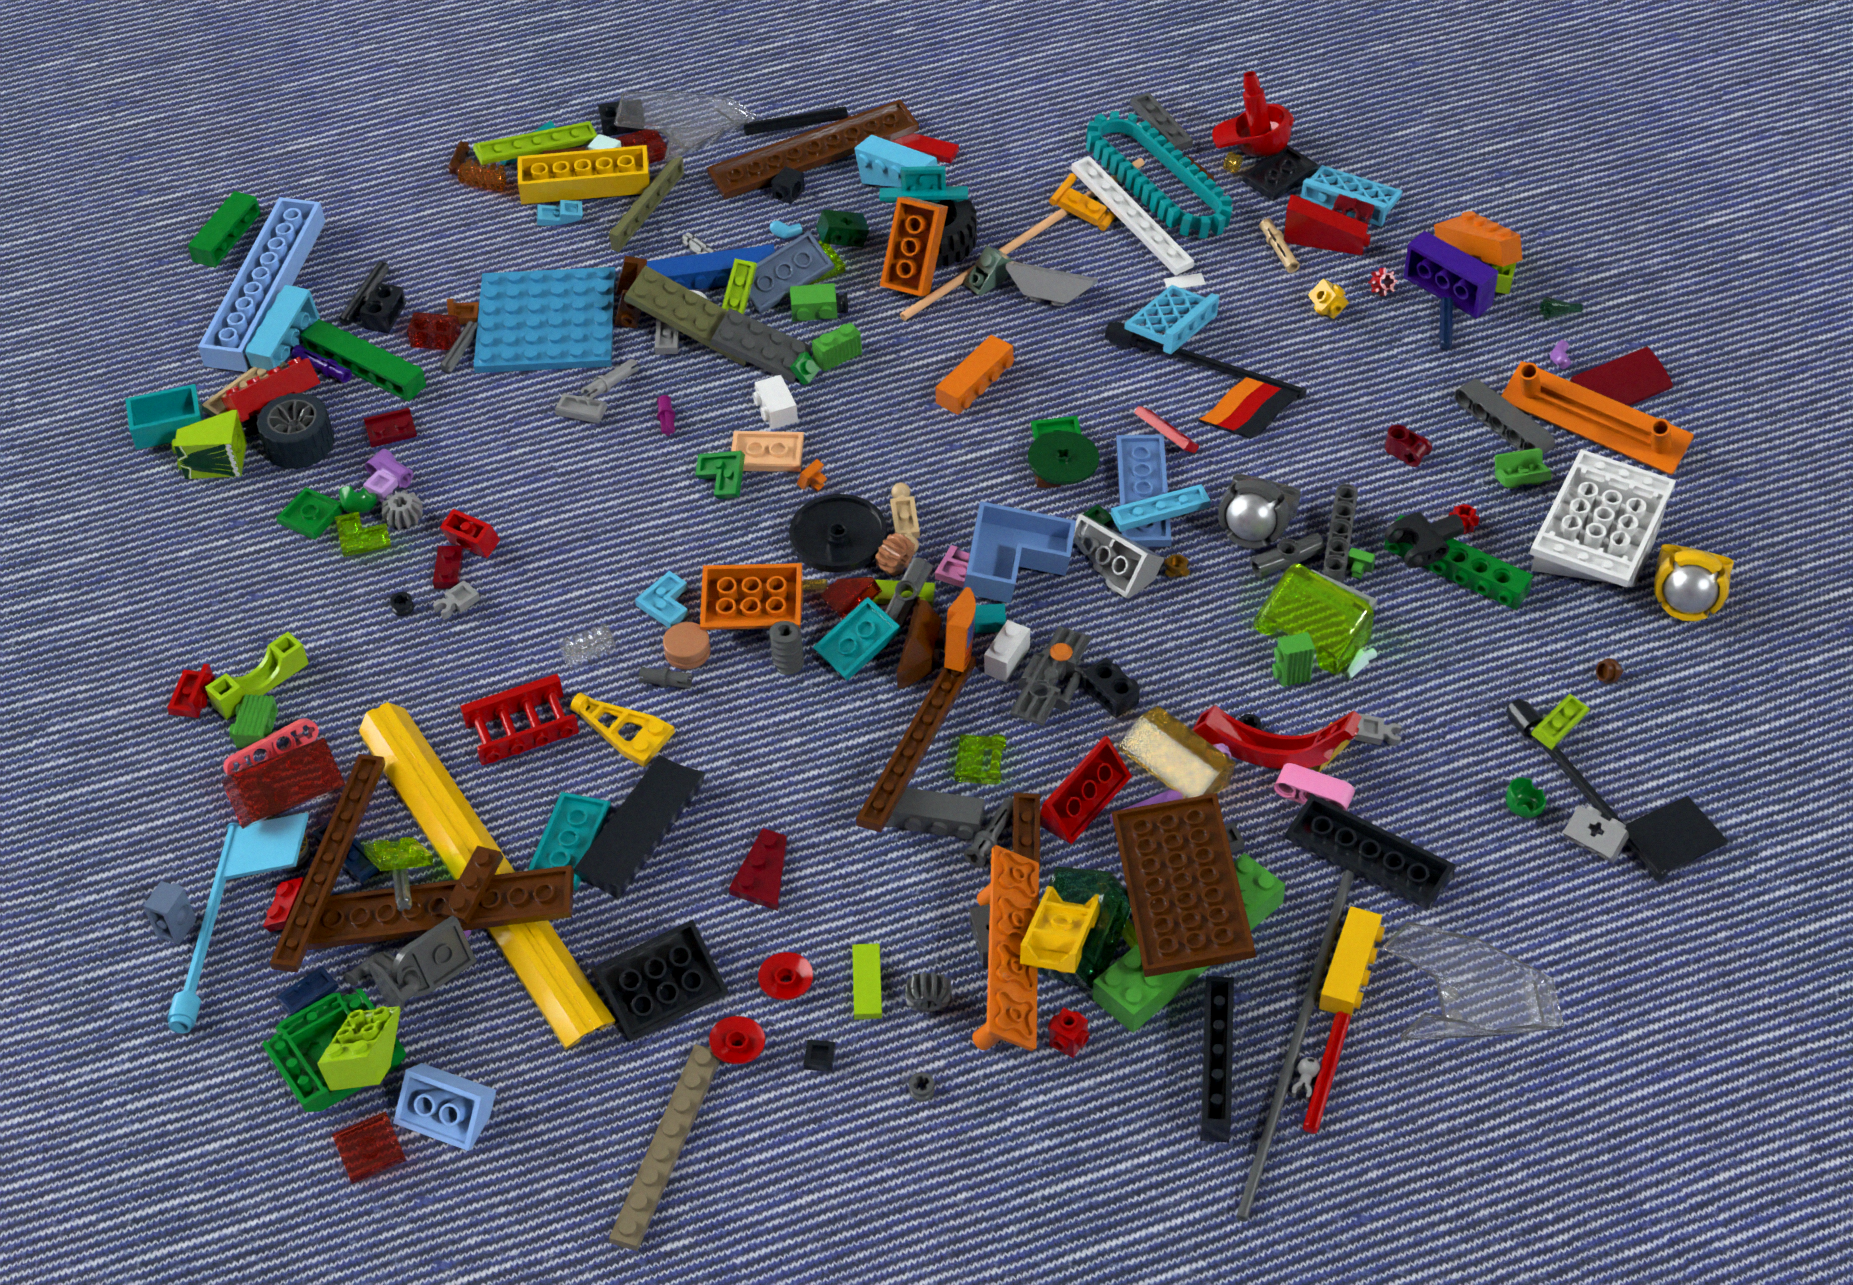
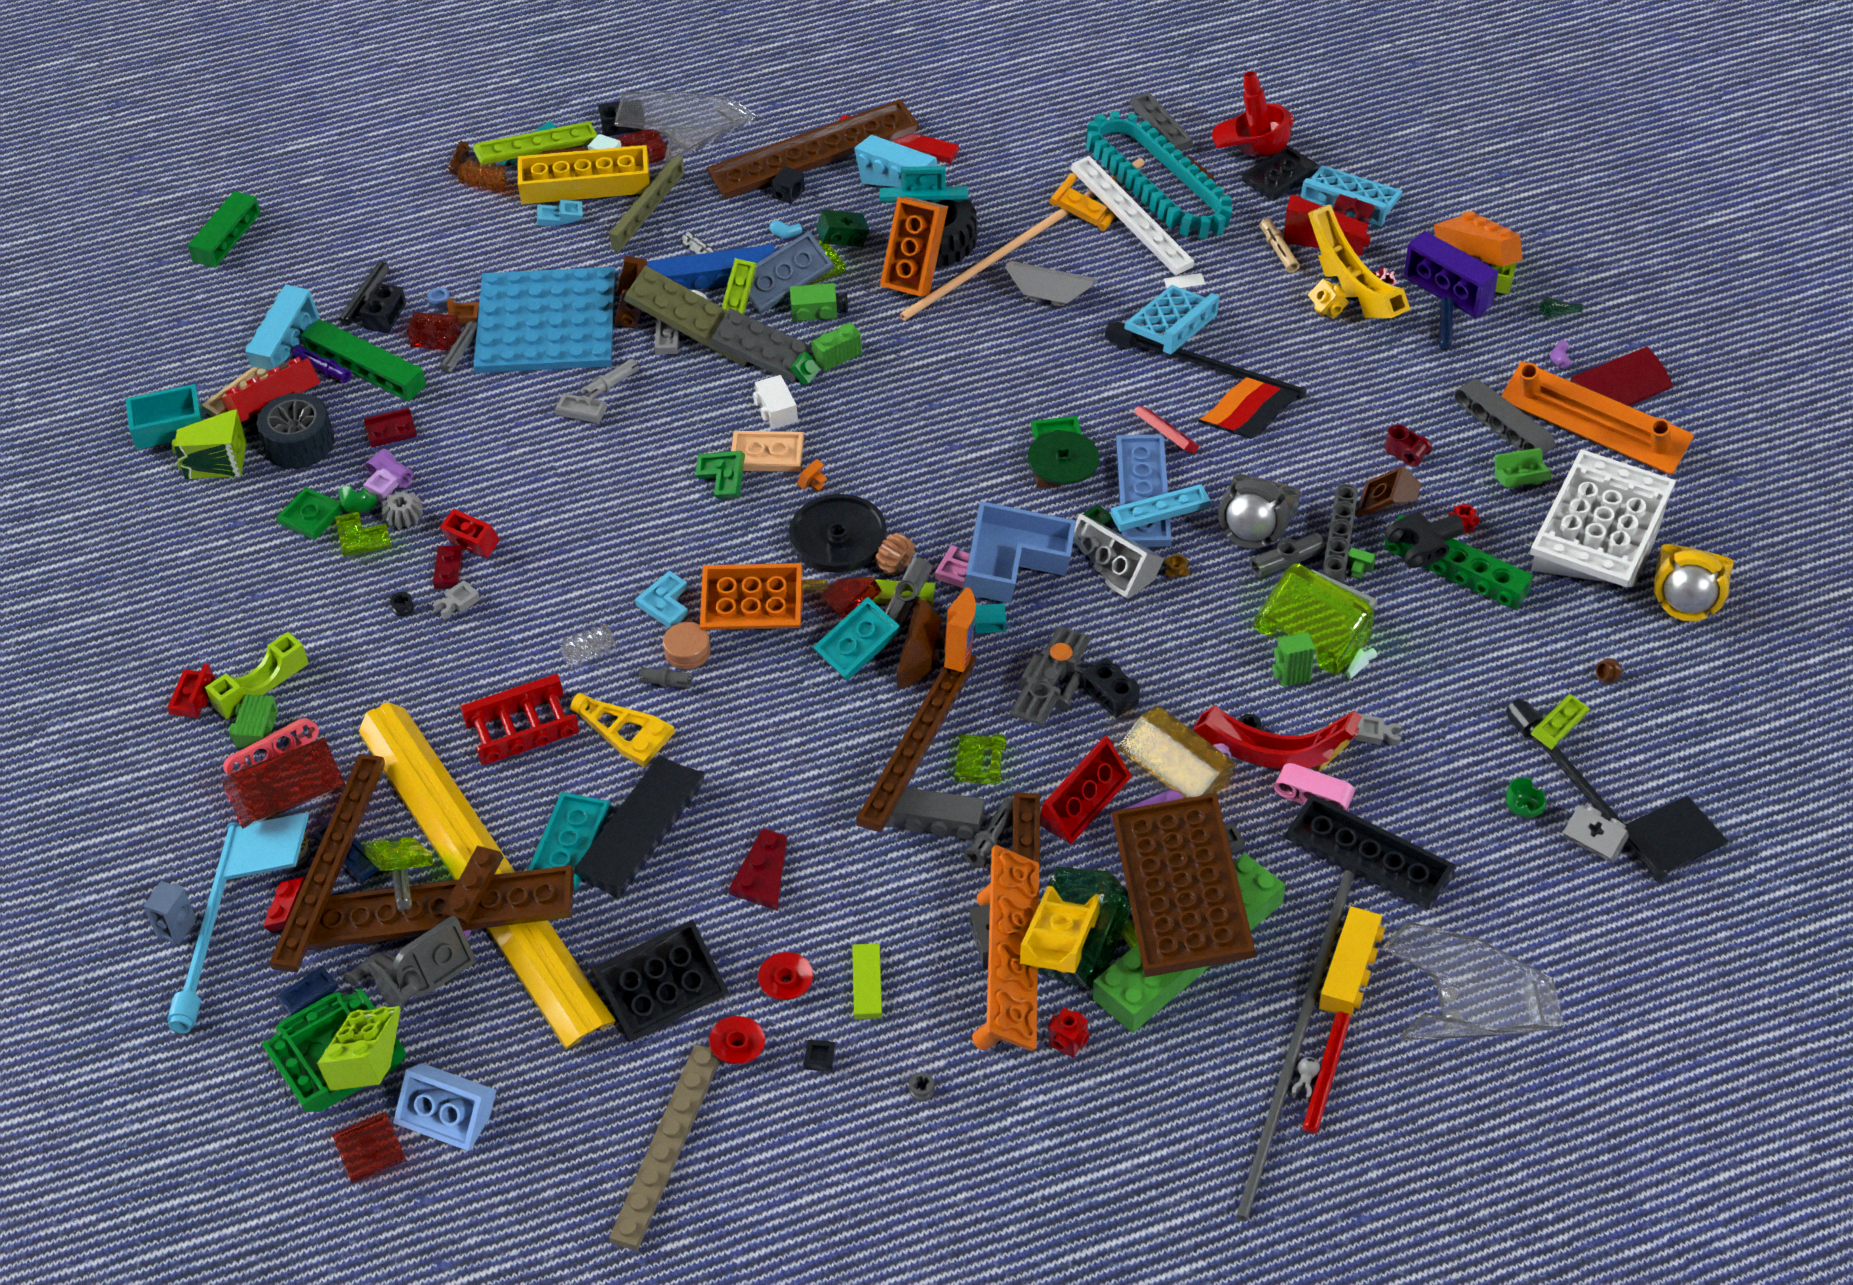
light blue brick [198,197,325,372] -> none
magenta axle [657,395,676,436] -> none
black axle [744,106,848,135] -> none
dark grey piece [769,621,804,675] -> none
tan plate [890,482,920,552] -> none
dark grey gear [905,972,952,1013] -> none
orange brick [935,335,1014,415] -> none
sand green slope [964,246,1014,296] -> none
white brick [984,620,1030,683] -> none
black brick [1200,976,1234,1143] -> none
clear yellow bush [1223,152,1243,174] -> none
none -> medium blue tile [427,288,450,309]
none -> yellow arch [1308,205,1411,318]
none -> reddish brown slope [1355,466,1421,518]

